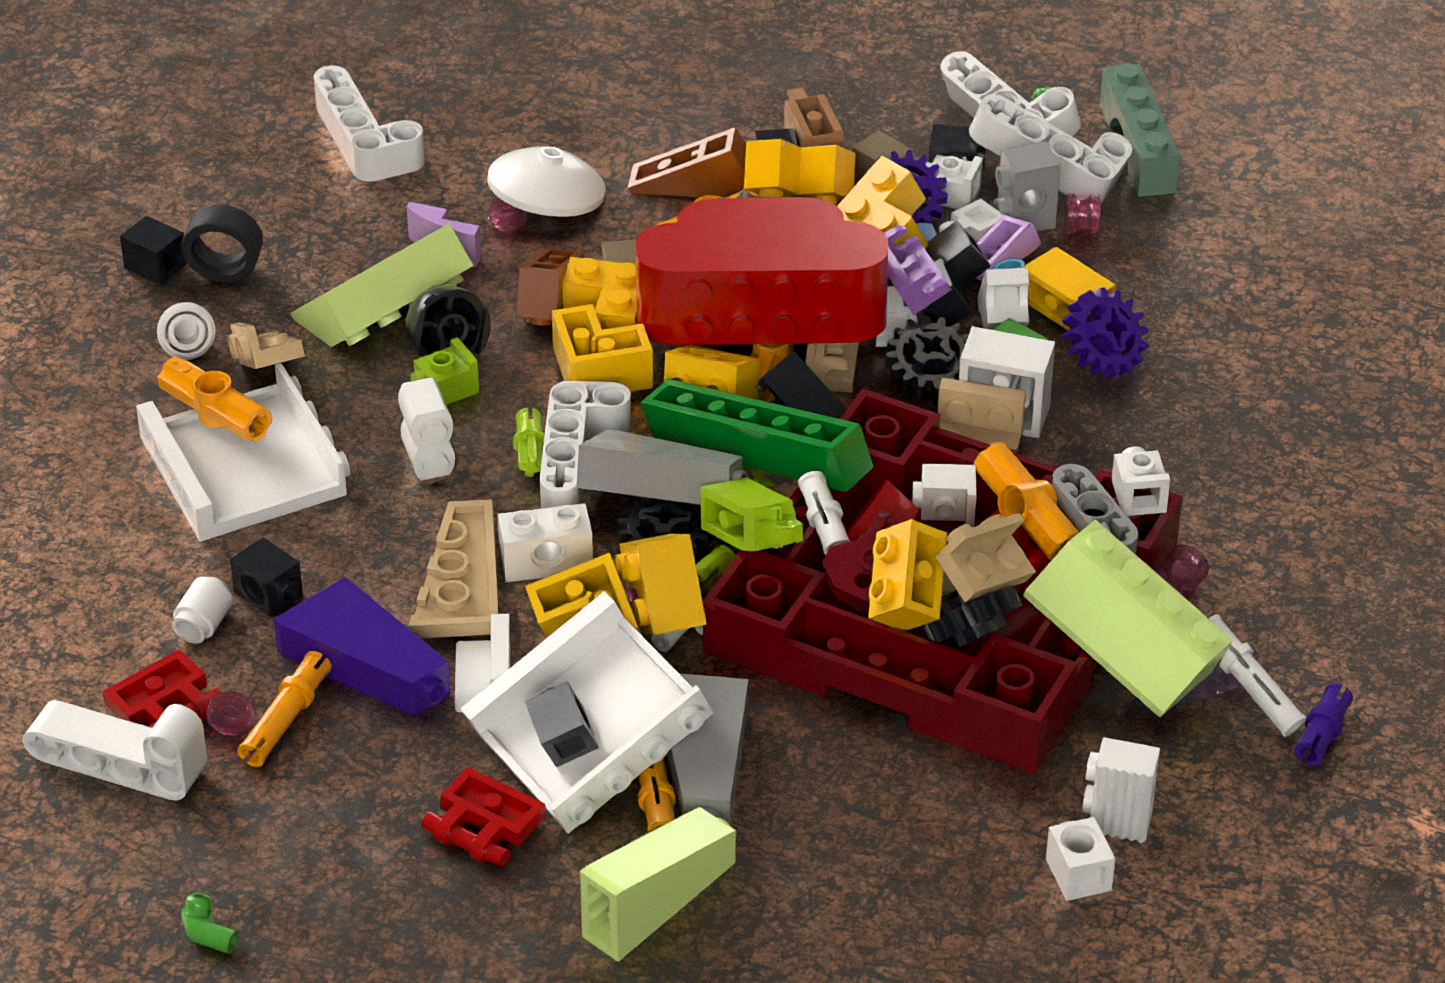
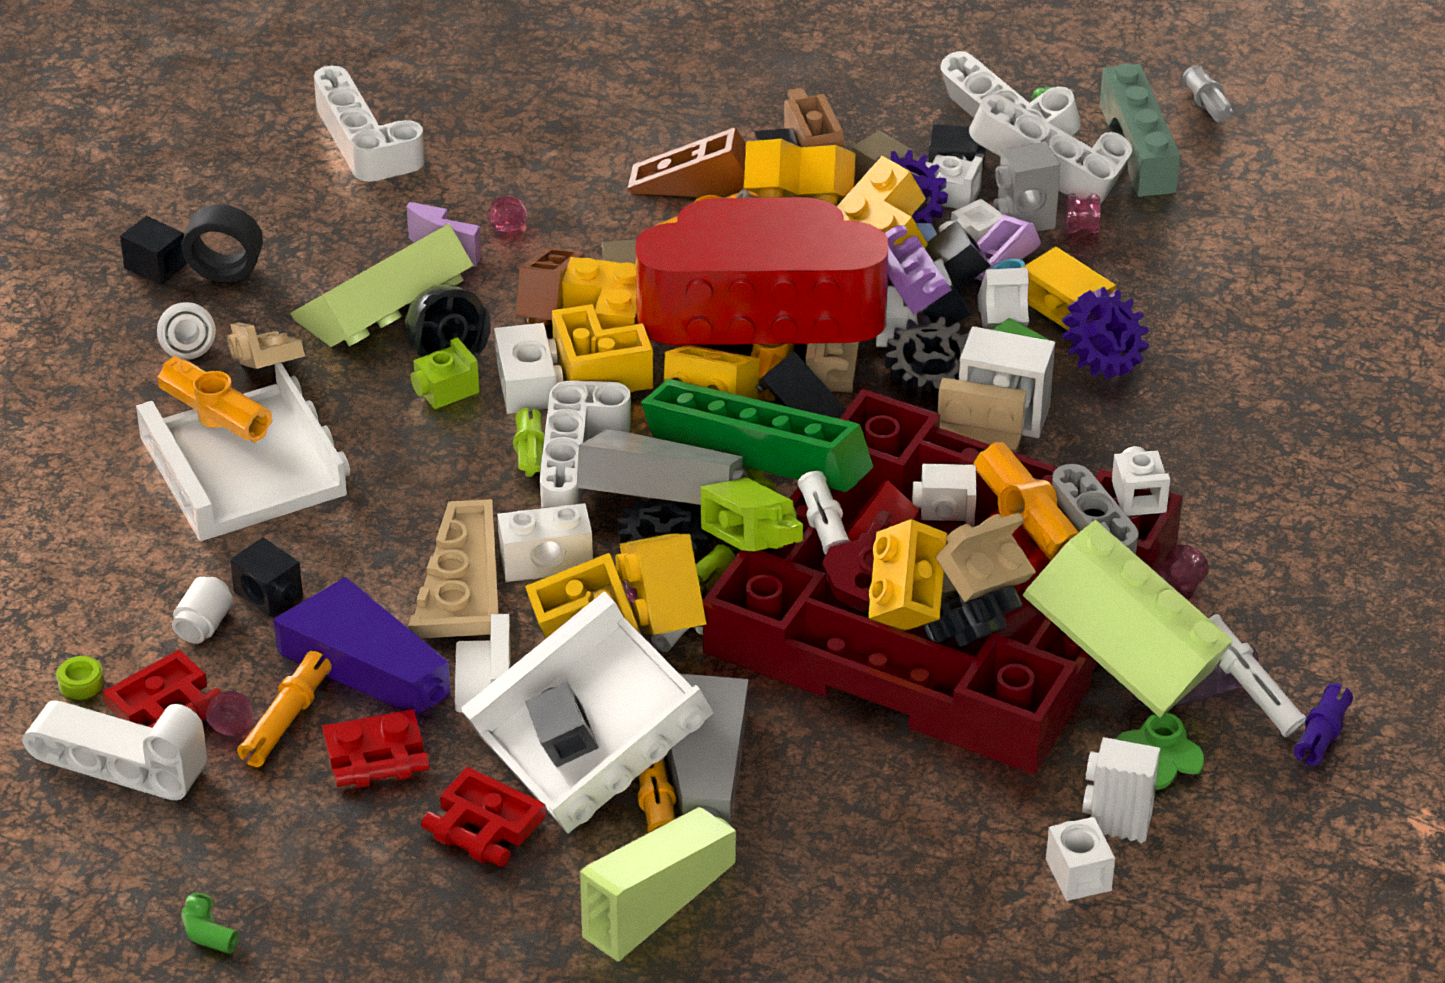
white brick [398,377,455,480] -> none
white dish [487,146,606,217] -> none
none -> lime tile [56,656,104,700]
none -> red plate [322,709,429,789]
none -> white brick [494,323,563,414]
none -> bright green plate [1115,713,1204,790]
none -> light grey axle [1183,65,1234,123]

